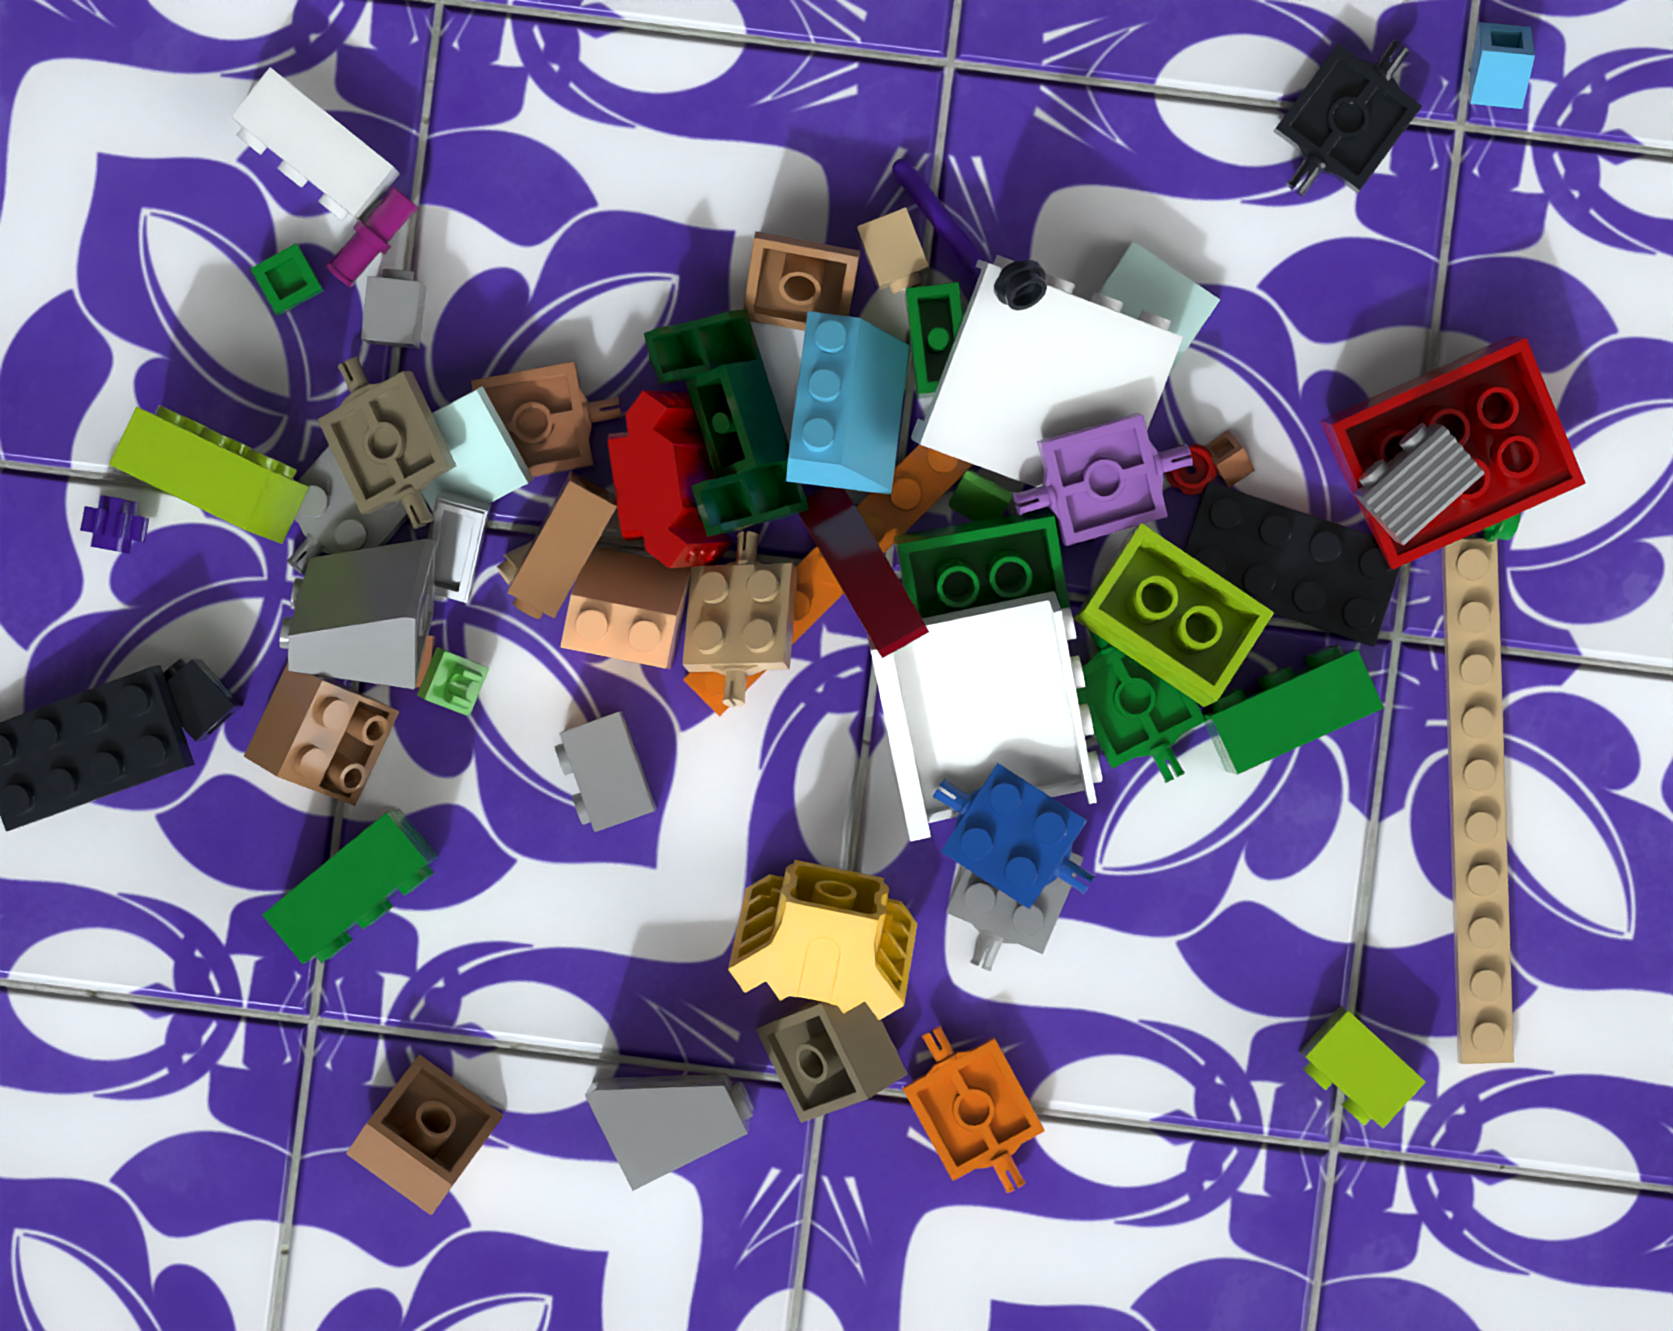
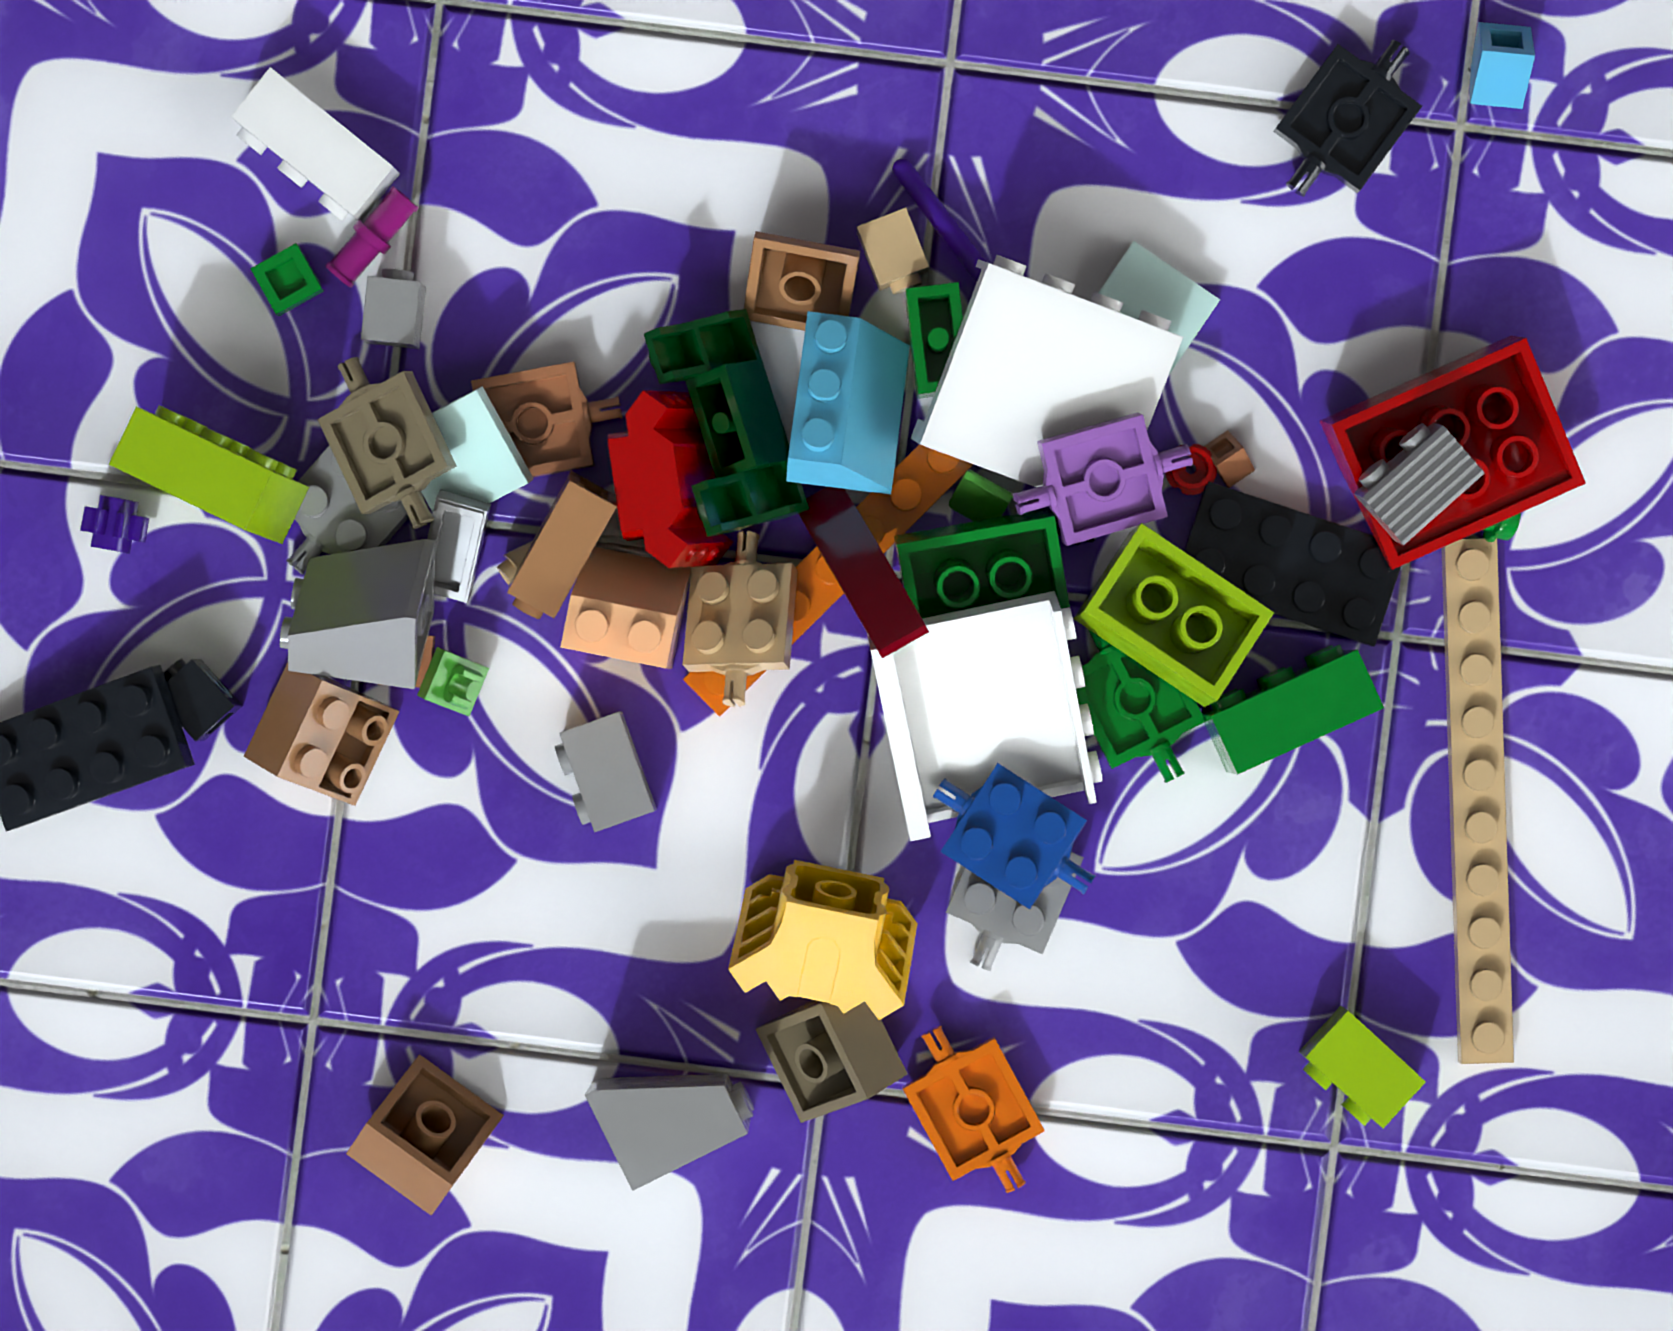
green brick [262,809,439,964] -> none
black plate [994,260,1047,311] -> none

